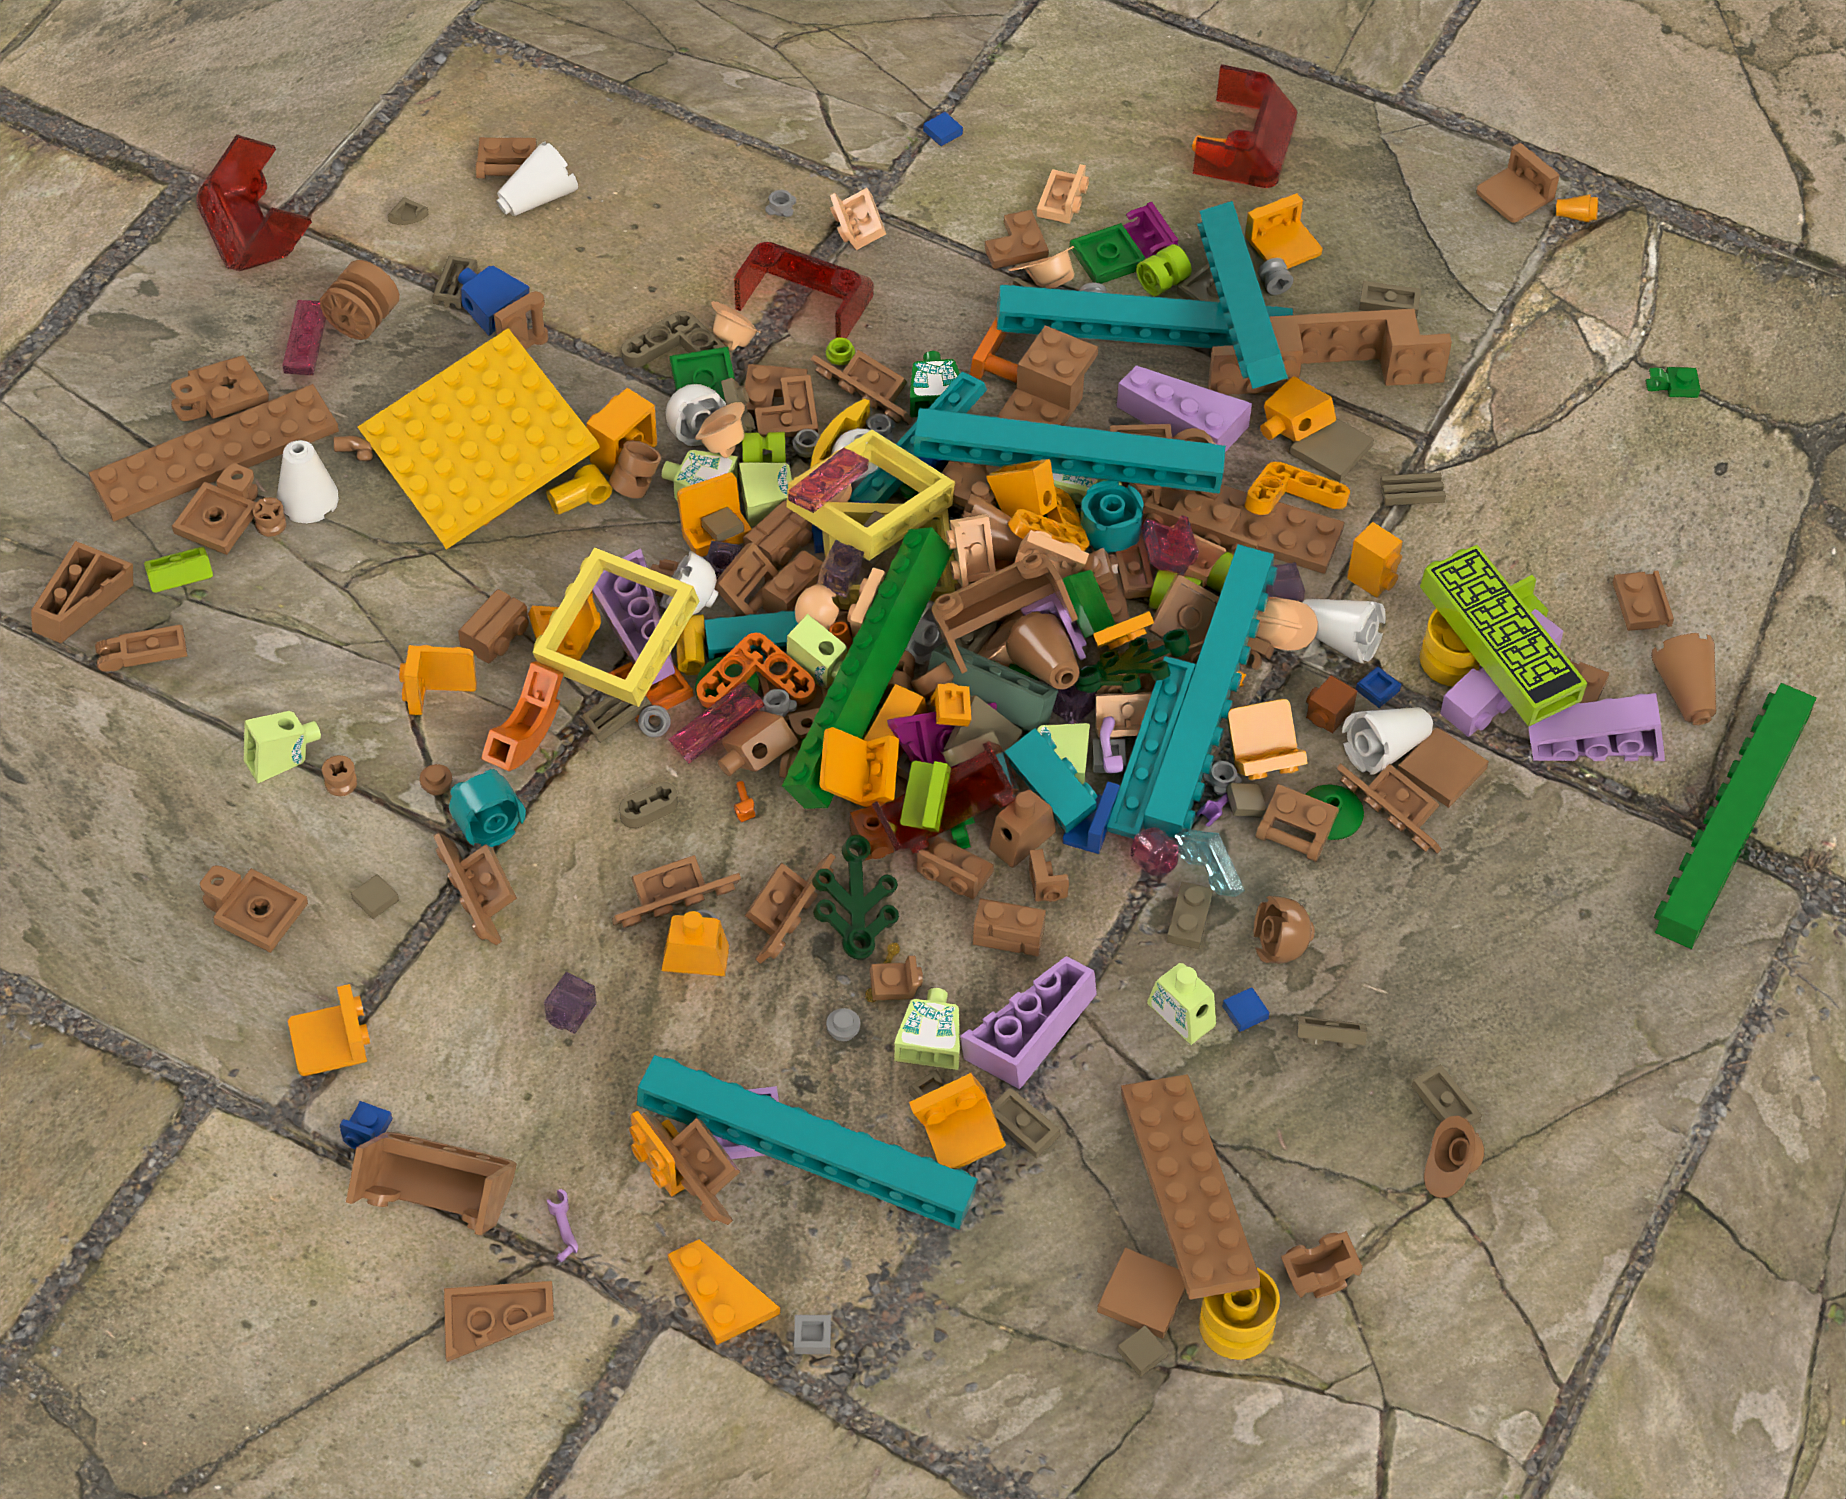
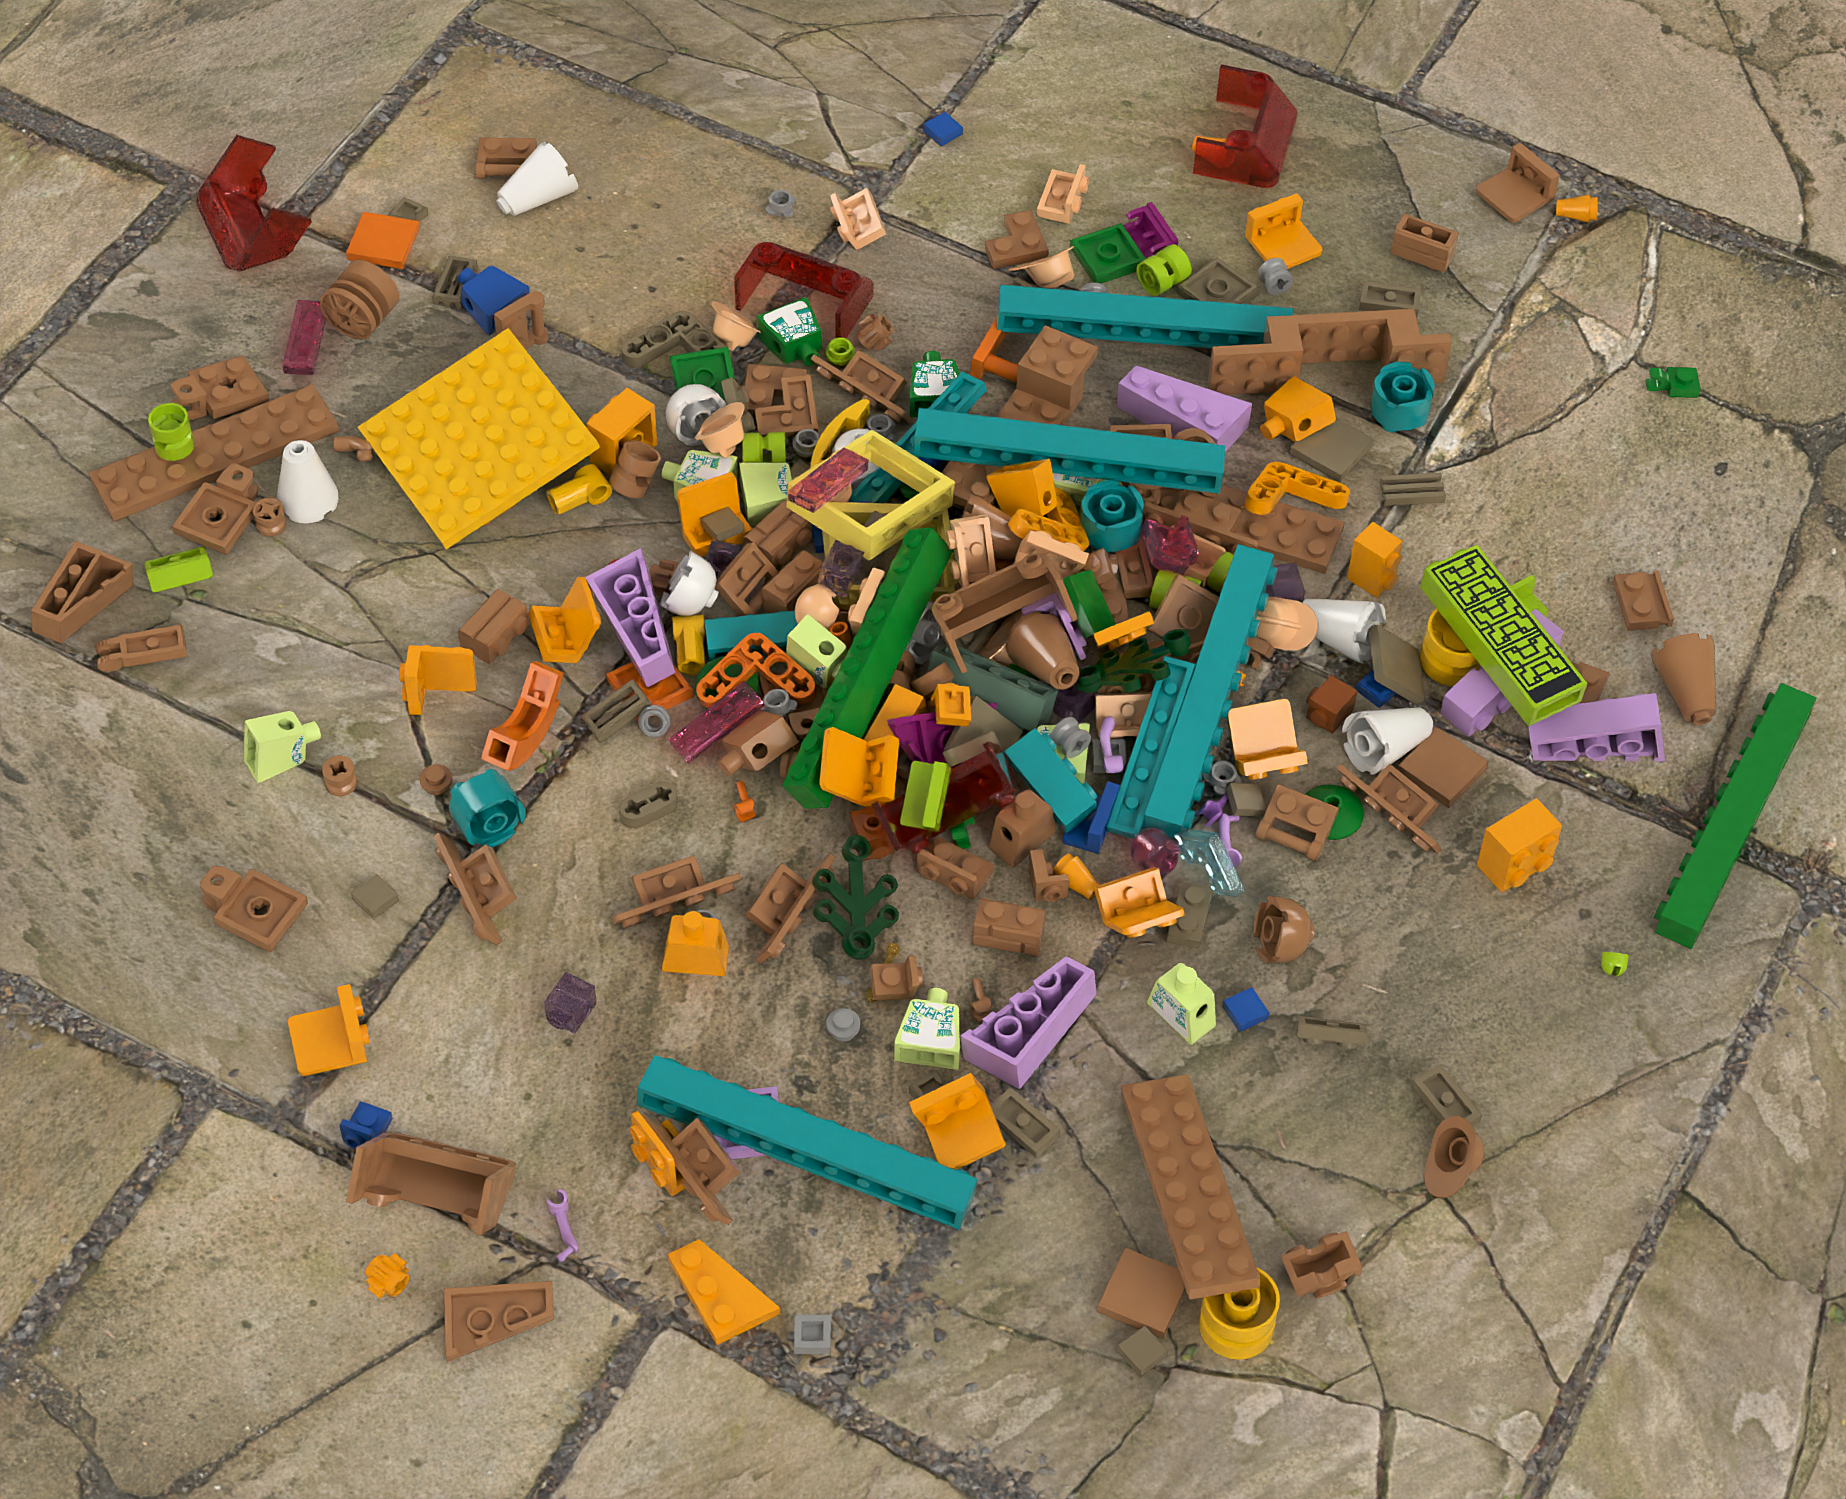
light yellow window [533,547,700,707] -> none
teal brick [1197,201,1288,389] -> none
none -> lime wheel [148,403,195,461]
none -> orange tile [346,212,420,269]
none -> light orange gear [365,1253,410,1299]
none -> green torso [756,297,822,366]
none -> medium nougat gear [857,313,894,351]
none -> medium nougat hand [970,978,991,1022]
none -> light grey wheel [1050,717,1091,758]
none -> light orange cone [1053,853,1100,900]
none -> light orange bracket [1094,867,1185,938]
none -> lavender piece [1216,813,1242,871]
none -> dark tan tile [1369,624,1425,705]
none -> teal brick [1370,362,1435,432]
none -> medium nougat brick [1390,214,1459,272]
none -> light orange brick [1477,798,1562,892]
none -> lime hinge [1601,952,1629,977]

